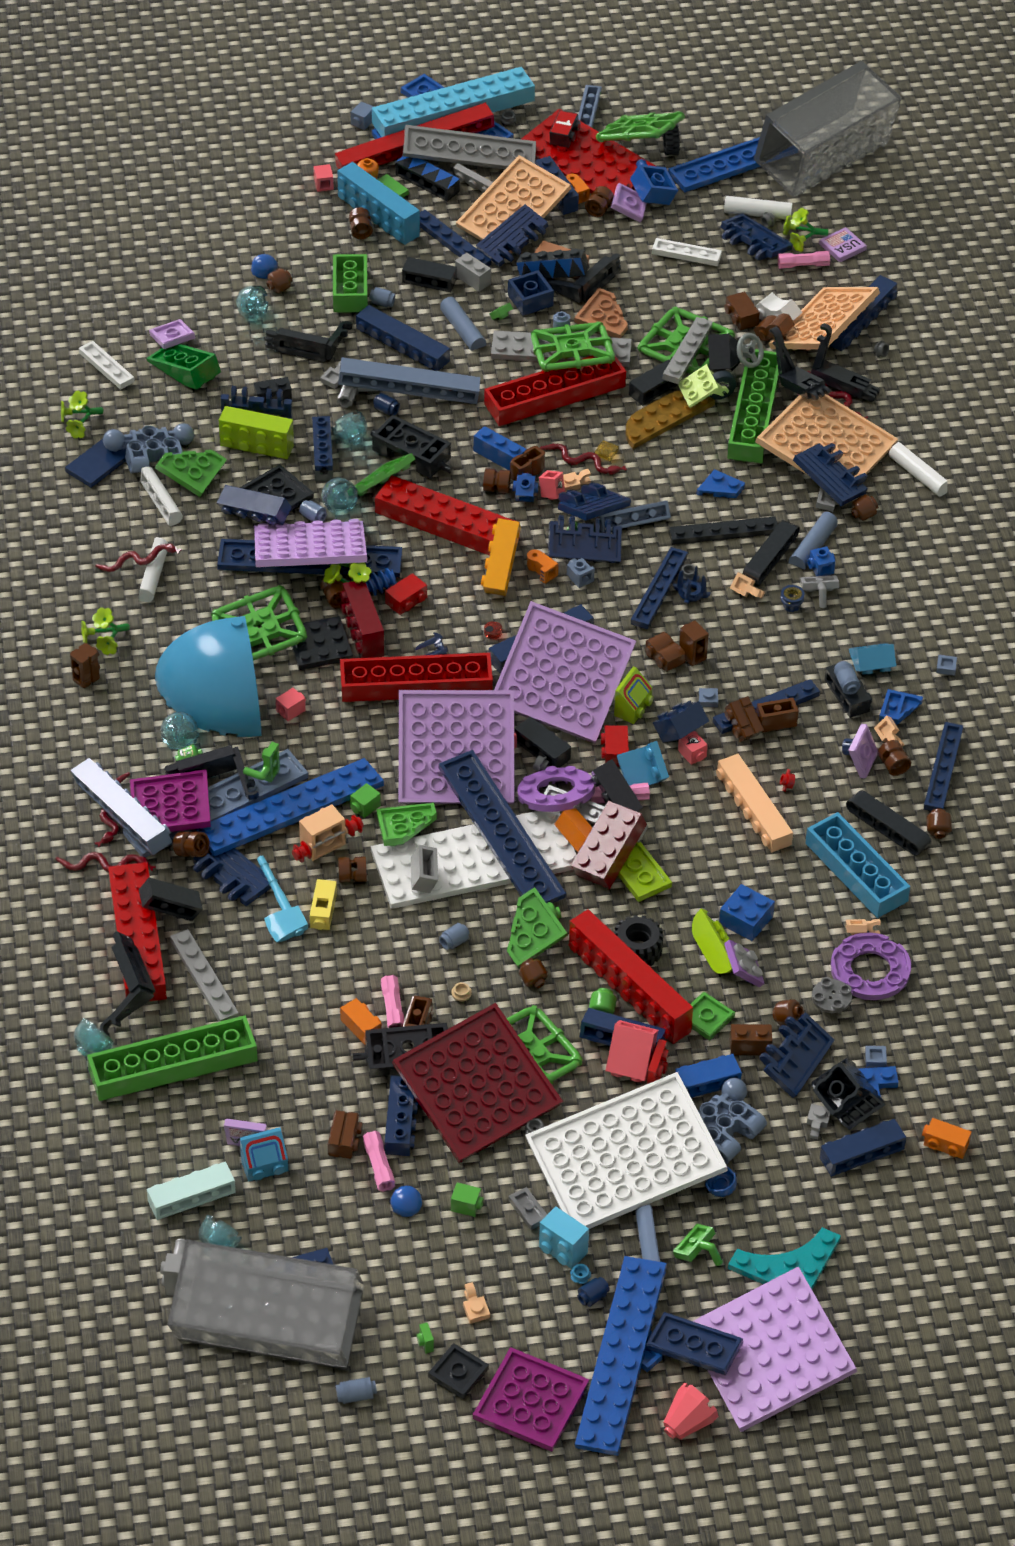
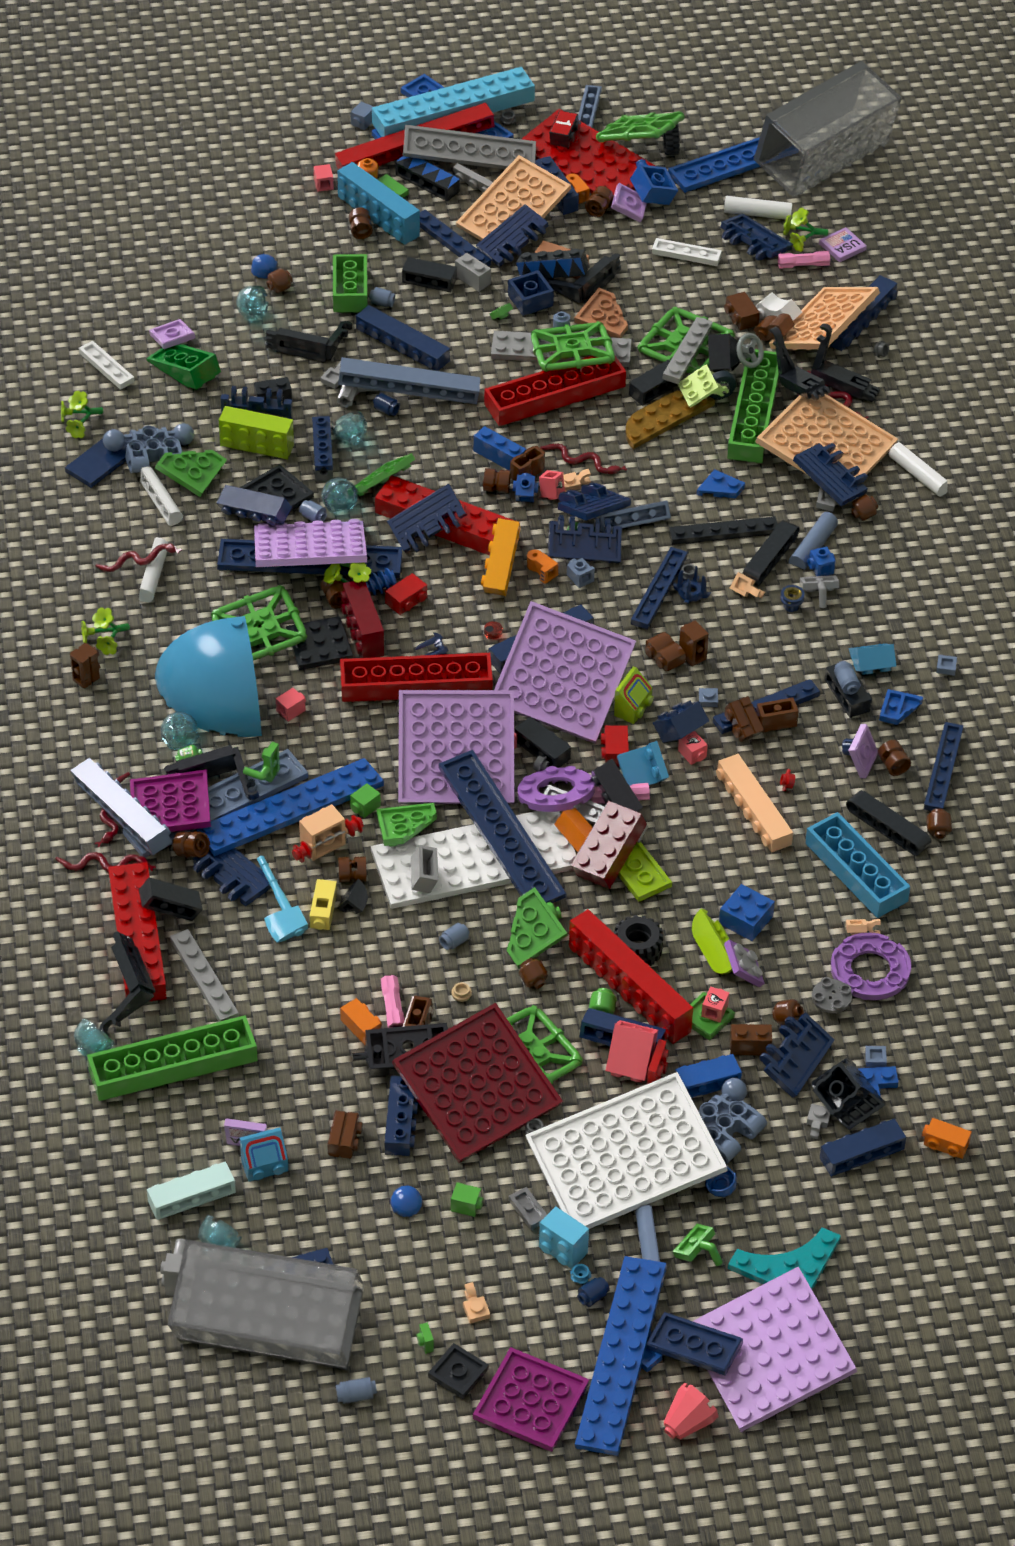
bright pink axle [363,1131,395,1192] -> none
black brick [370,415,453,479] -> none
sand blue brick [440,297,486,351] -> none
clear yellow tile [595,440,619,461] -> none
dark grey plate [761,212,776,228] -> none
light nougat plate [874,716,904,747] -> none
none -> black brick [337,879,368,914]
none -> dark blue hinge [387,483,467,553]
none -> coral brick [701,987,729,1023]

